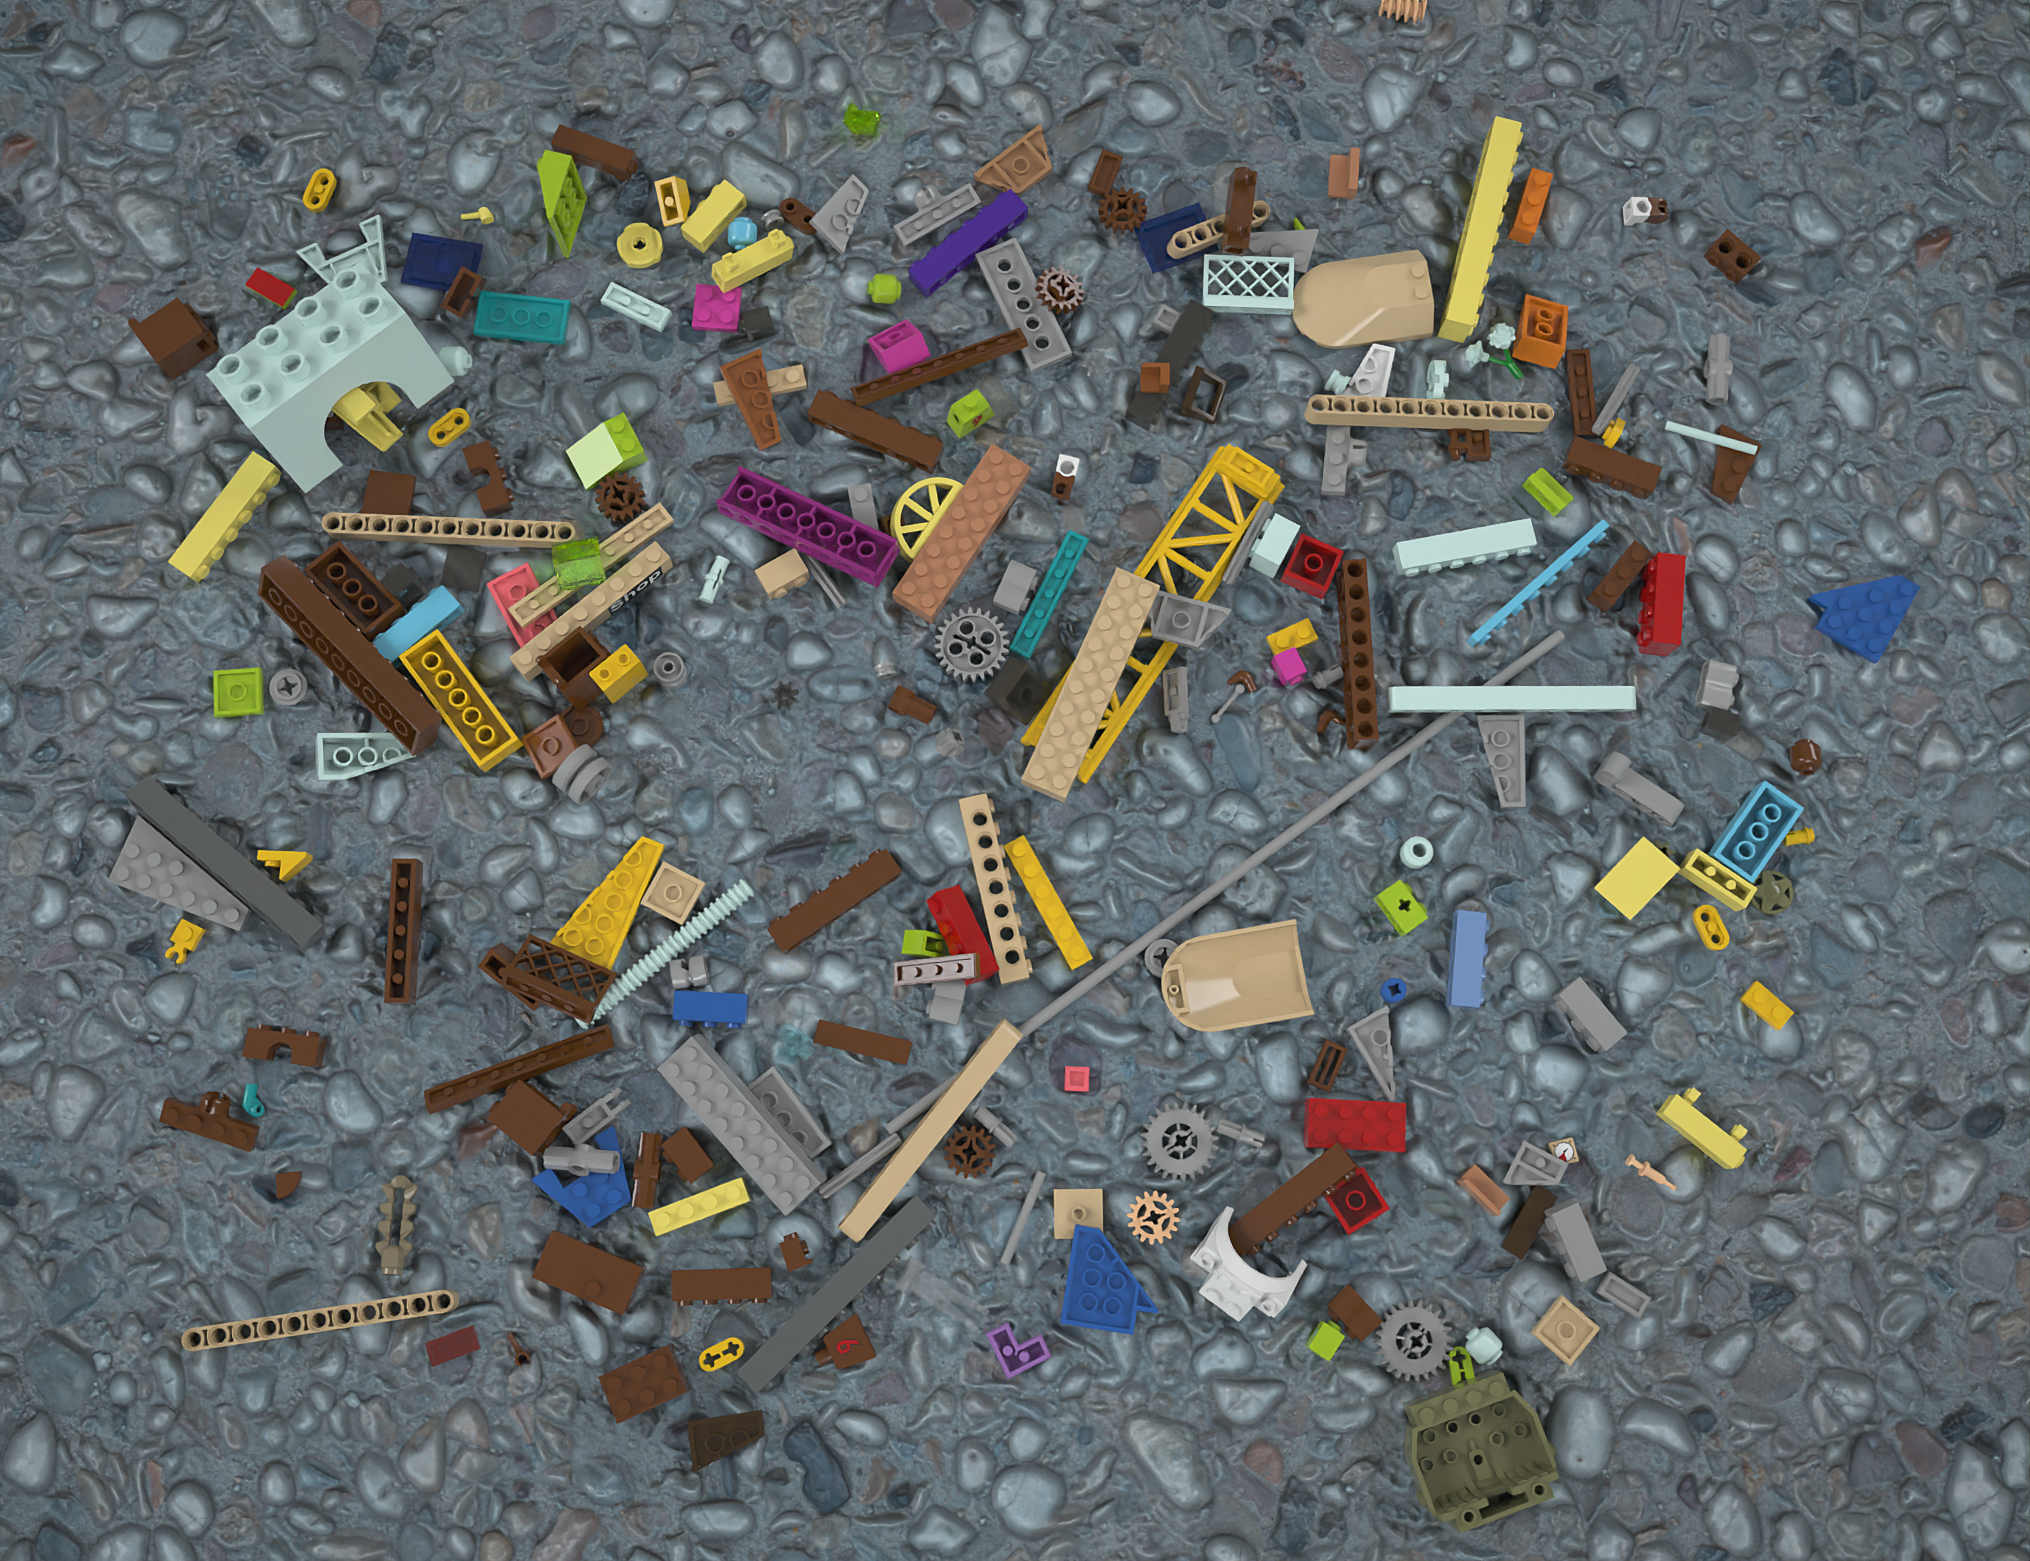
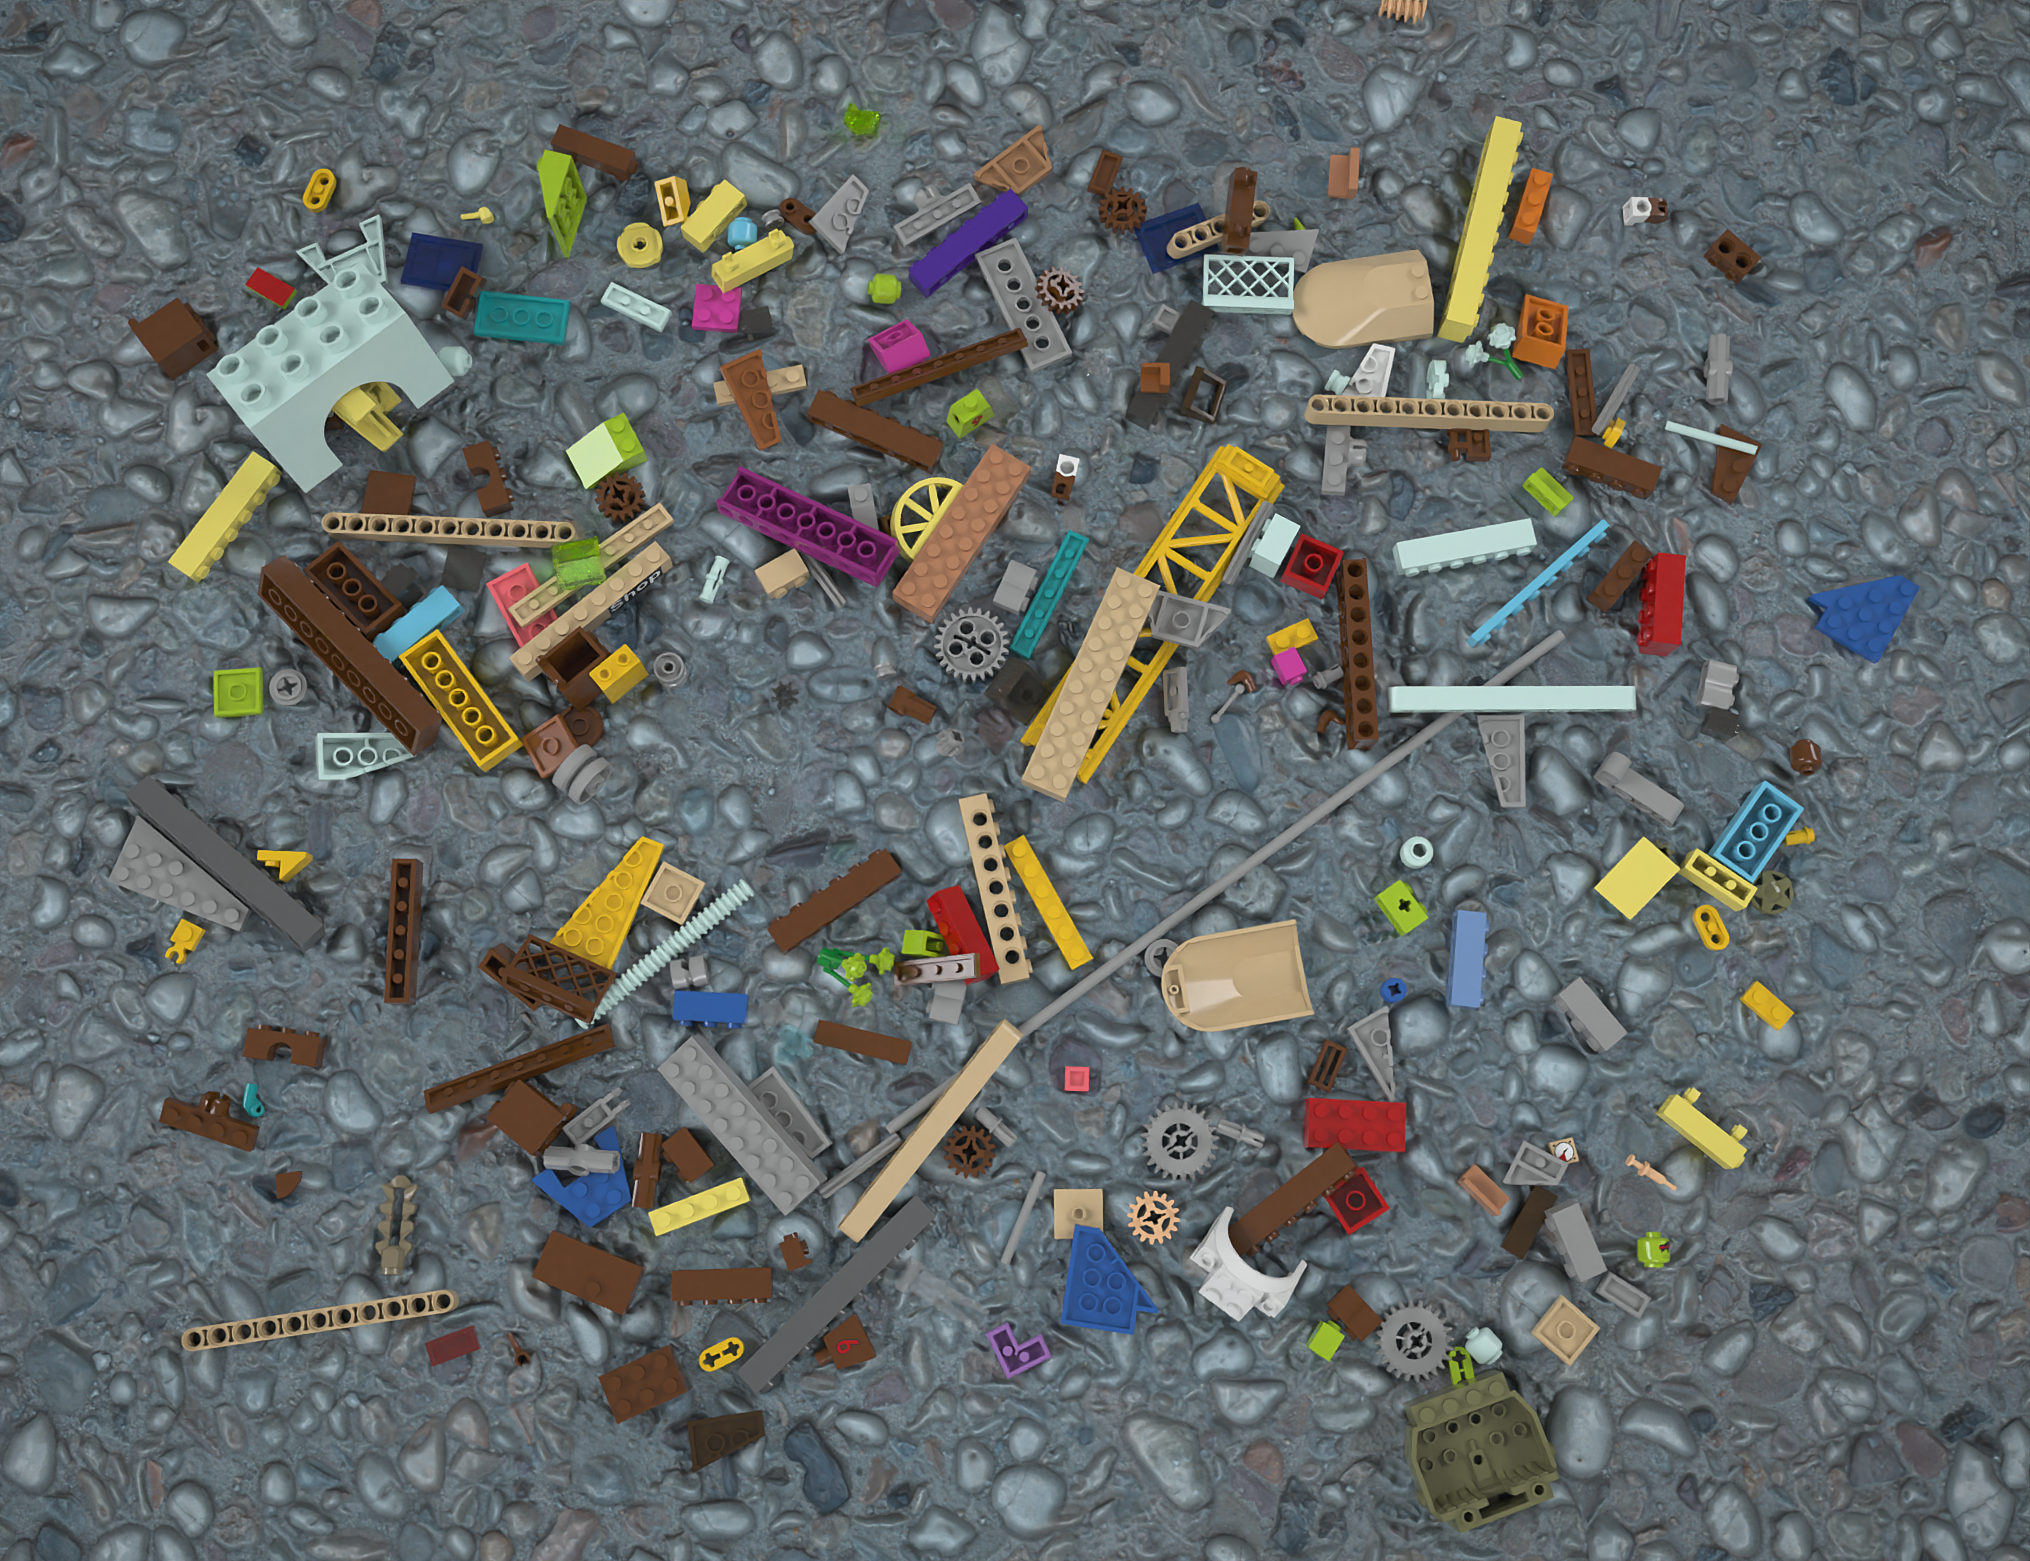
yellow plate [428,408,471,447] -> none
none -> lime plant [817,947,894,1008]
none -> lime head [1637,1232,1670,1268]

